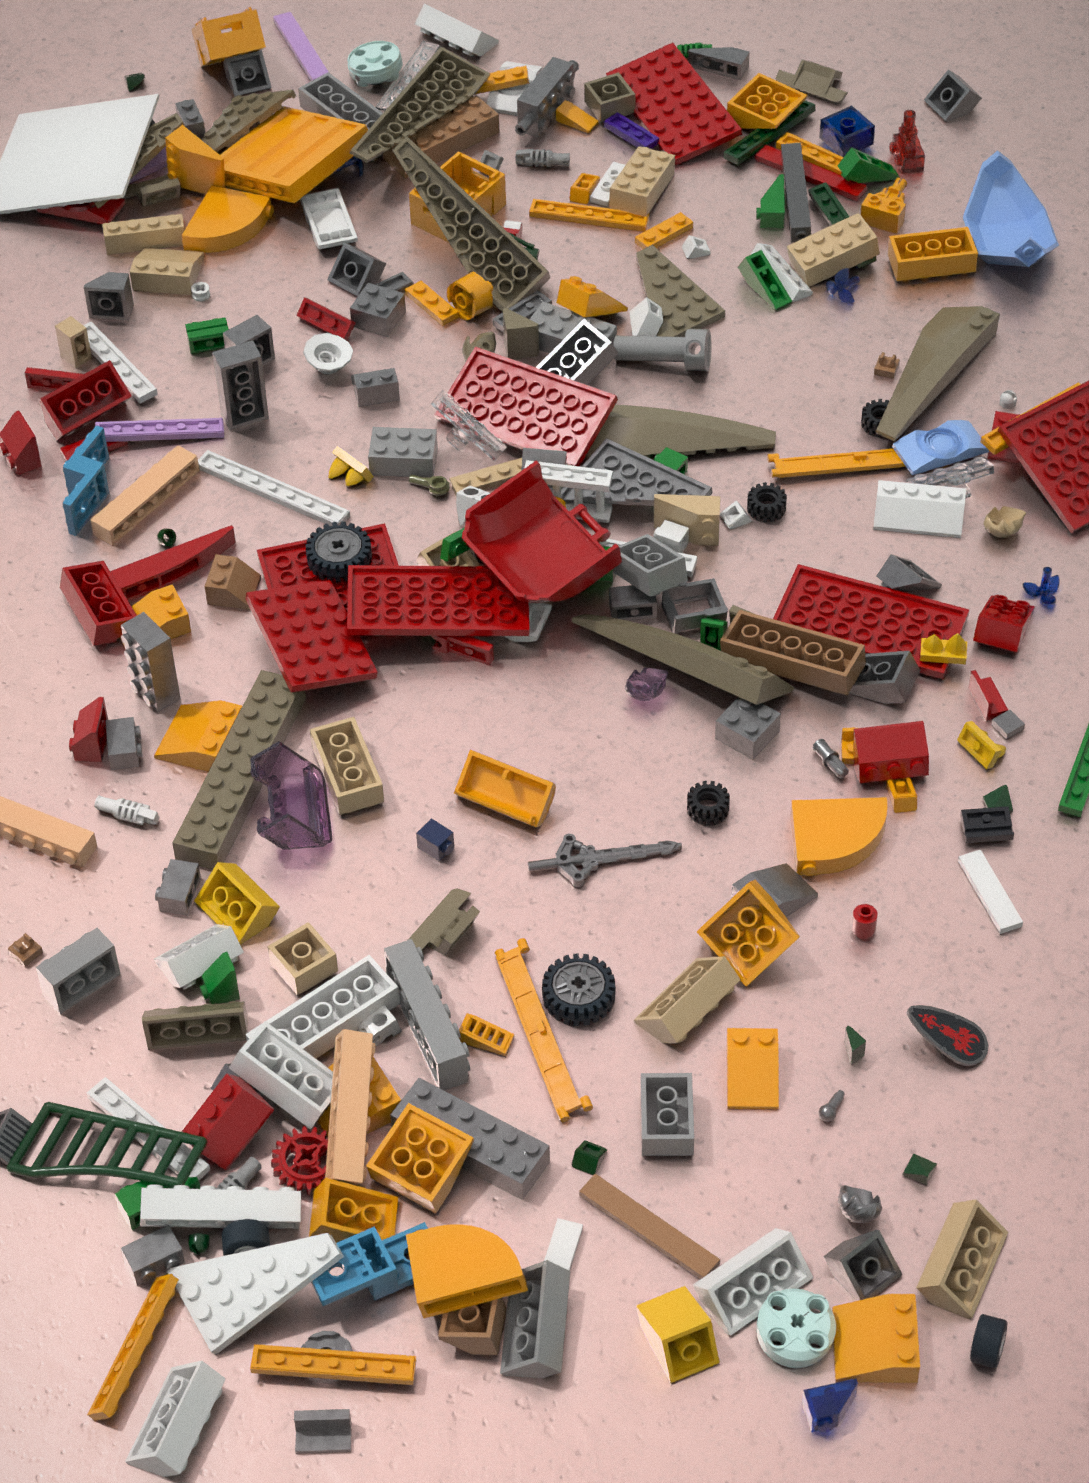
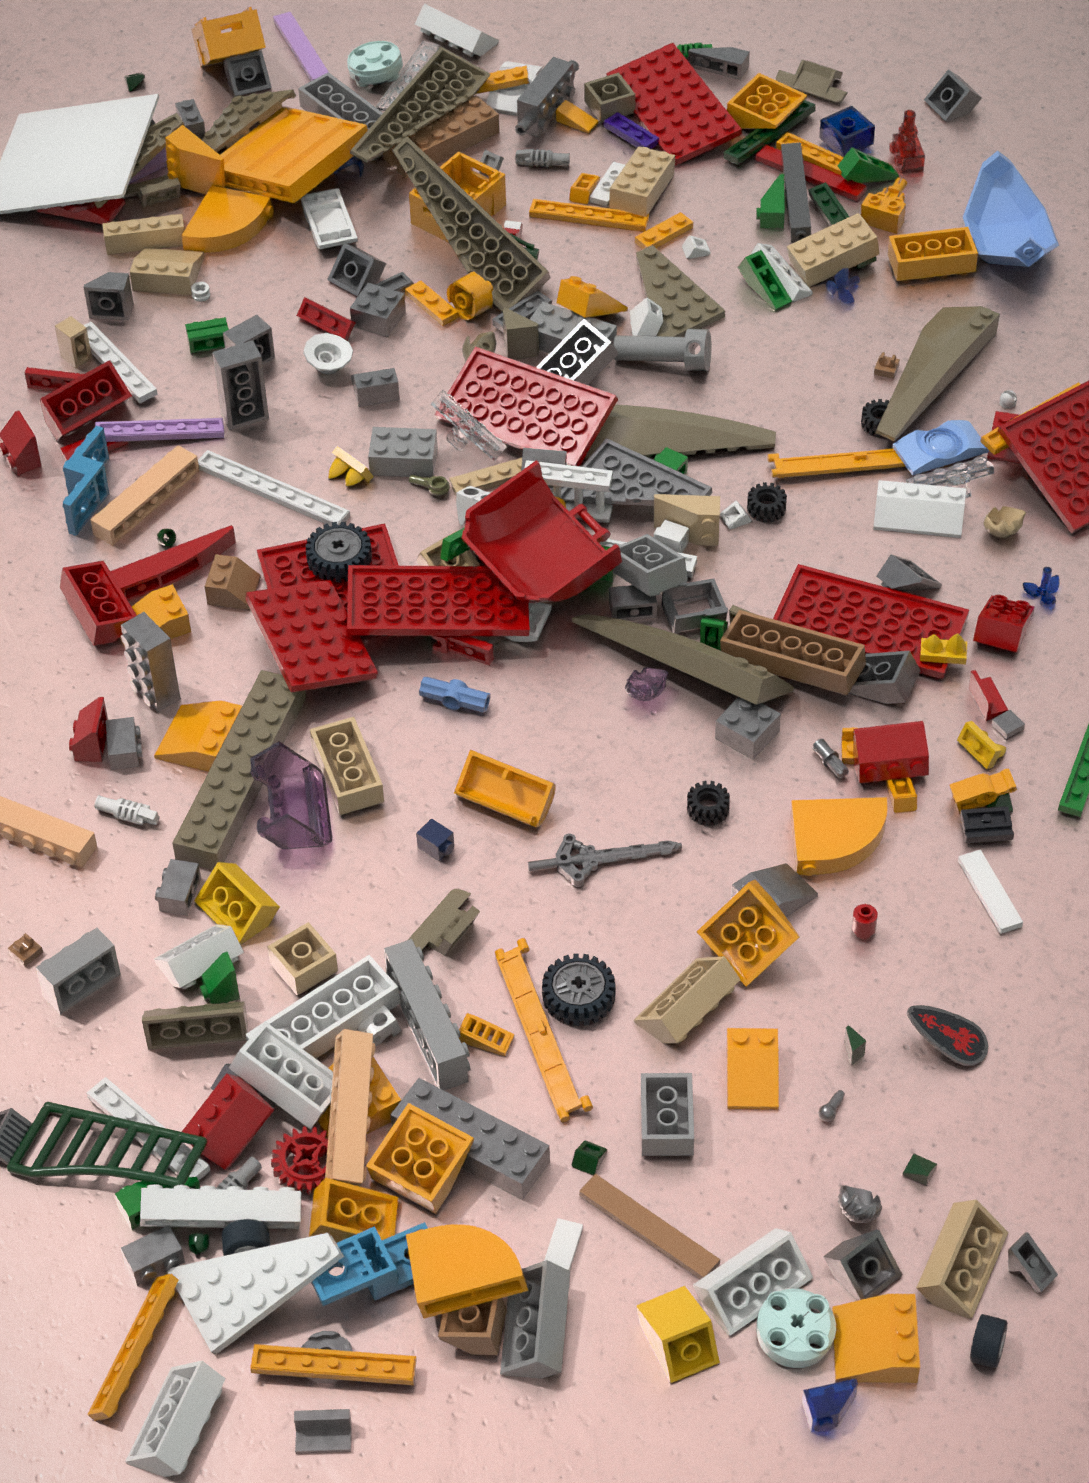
none -> medium blue piece [419,677,491,713]
none -> light orange piece [949,769,1017,814]
none -> flat silver slope [1008,1232,1058,1292]

